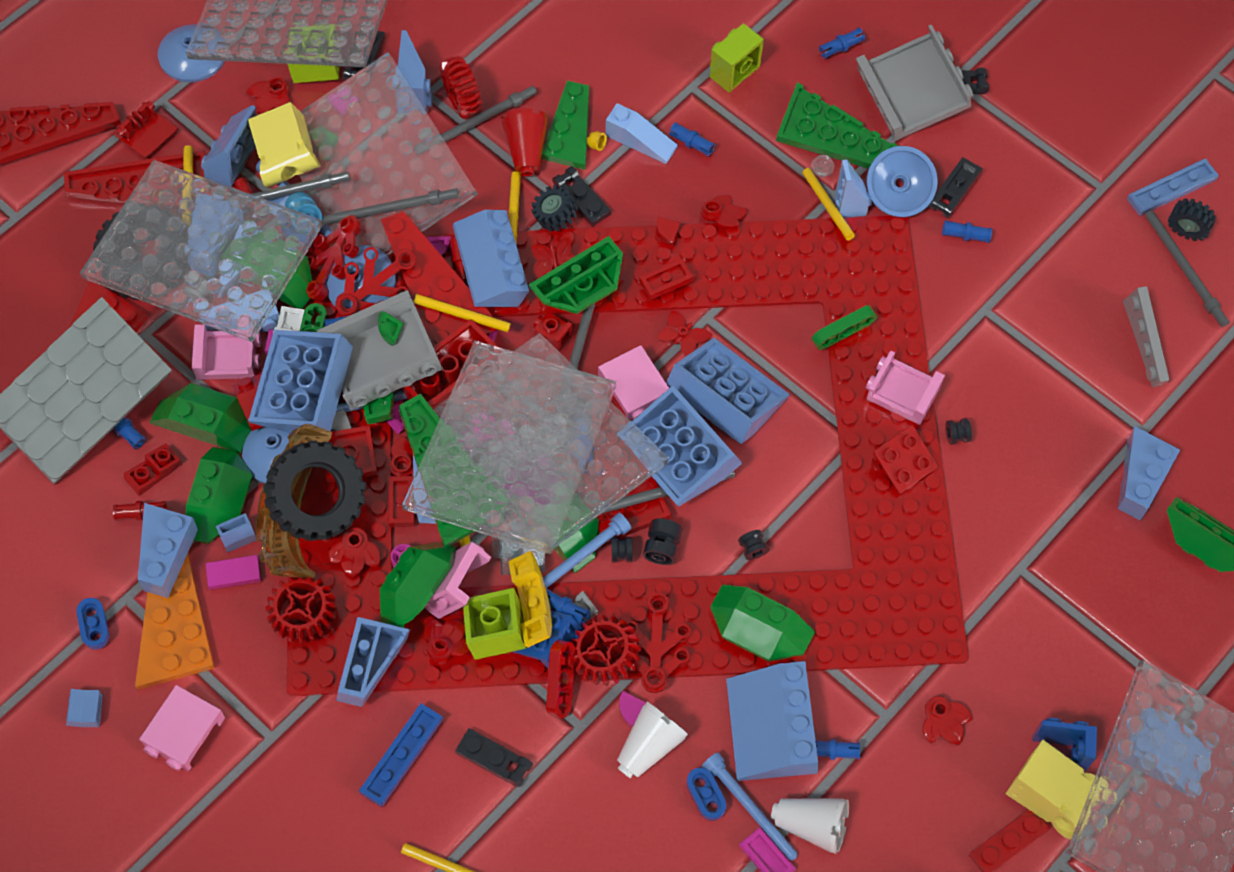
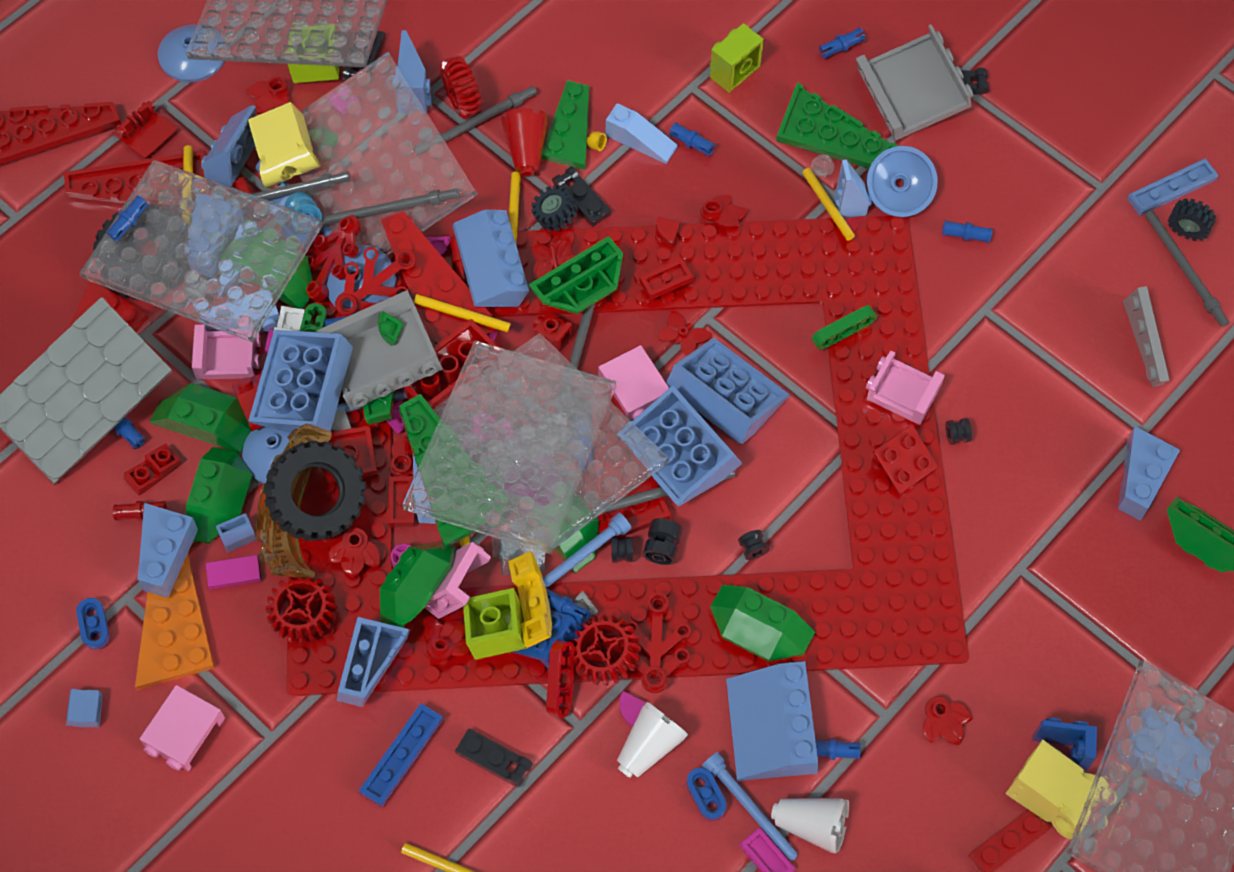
black plate [928,157,983,219] -> none
none -> blue pin [106,195,149,242]

